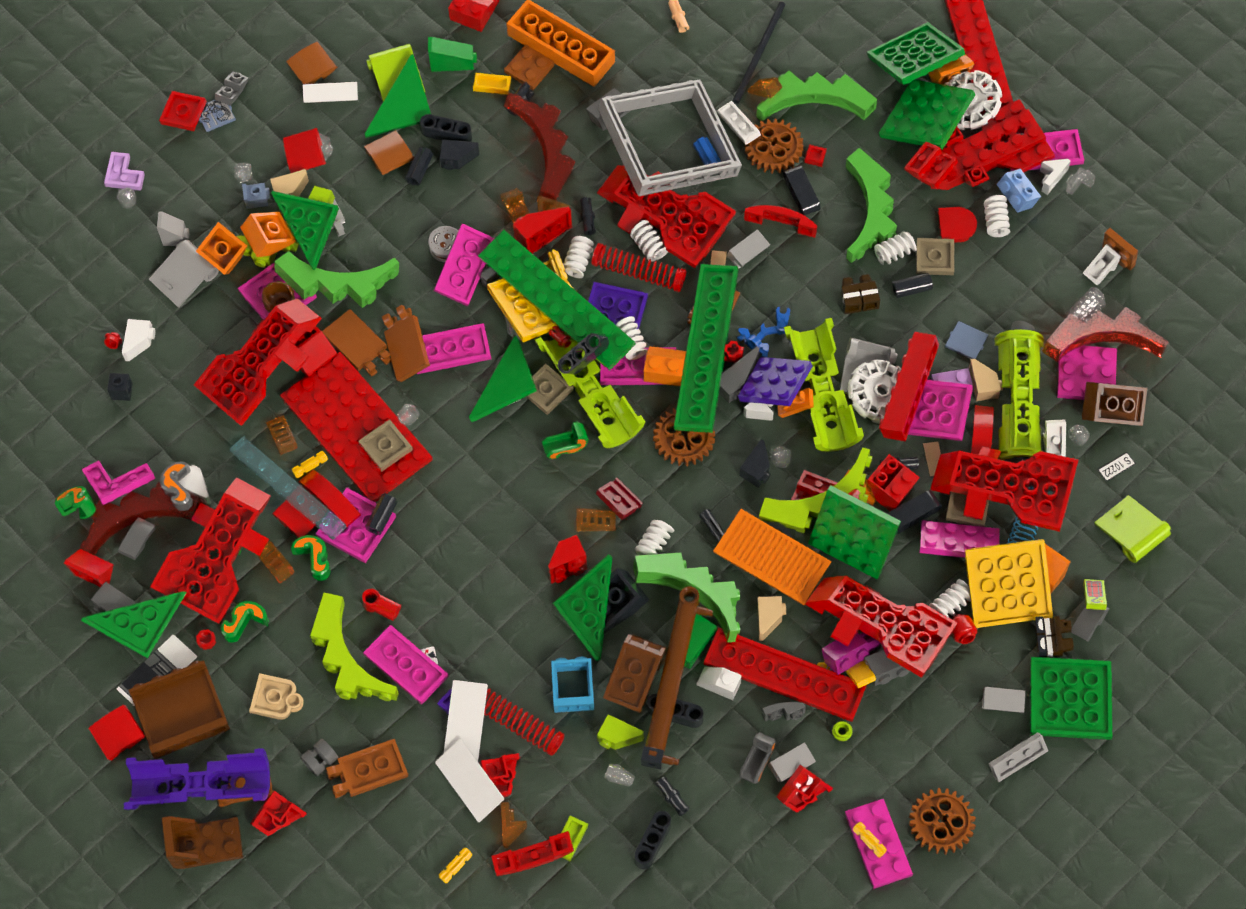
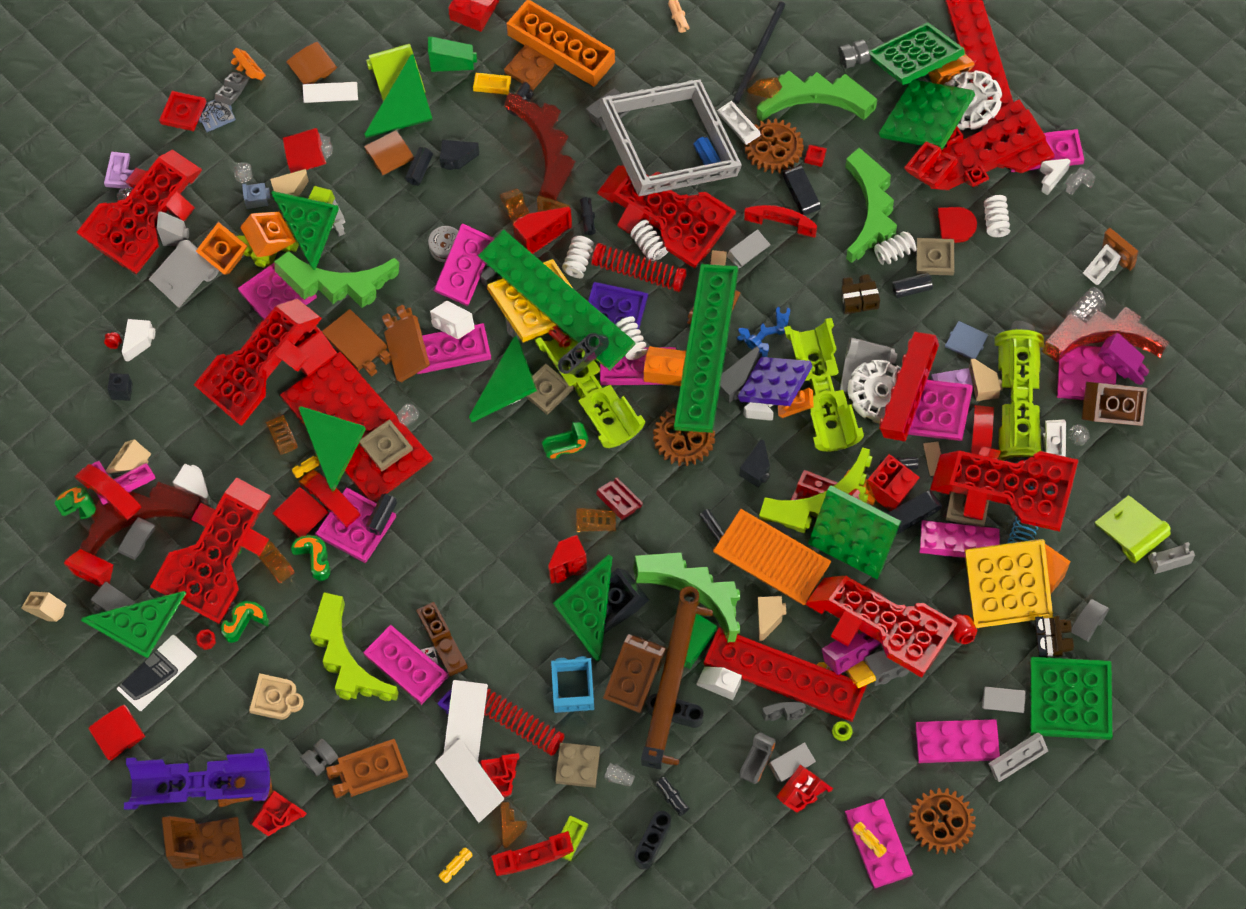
reddish brown panel [128,660,230,759] -> none
dark grey animal [159,461,193,511] -> none
clear light blue tile [230,436,347,540] -> none
reddish brown hair [262,281,295,313] -> none
red piece [362,589,401,621] -> none
black beam [420,114,472,142] -> none
yellow axle [548,249,568,281] -> none
lime slope [597,715,644,750] -> none
white piece [635,520,674,556] -> none
red piece [724,341,744,363] -> none
clear piece [772,446,791,468] -> none
white piece [929,579,971,617] -> none
medium blue brick [996,169,1041,213] -> none
tile [1083,579,1107,610] -> none
white sticker [1098,452,1136,482] -> none
none -> tan slope [21,592,67,622]
none -> red slope [75,464,142,520]
none -> red piece [76,150,202,275]
none -> tan slope [105,439,151,474]
none -> orange plate [231,48,266,80]
none -> green tile [299,406,366,491]
none -> reddish brown slope [416,602,468,677]
none -> white brick [430,301,475,339]
none -> dark tan plate [555,743,600,788]
none -> dark grey wheel [838,39,870,69]
none -> dark pink plate [916,719,1000,763]
none -> magenta hinge [1097,332,1149,385]
none -> light grey hinge [1148,542,1195,574]

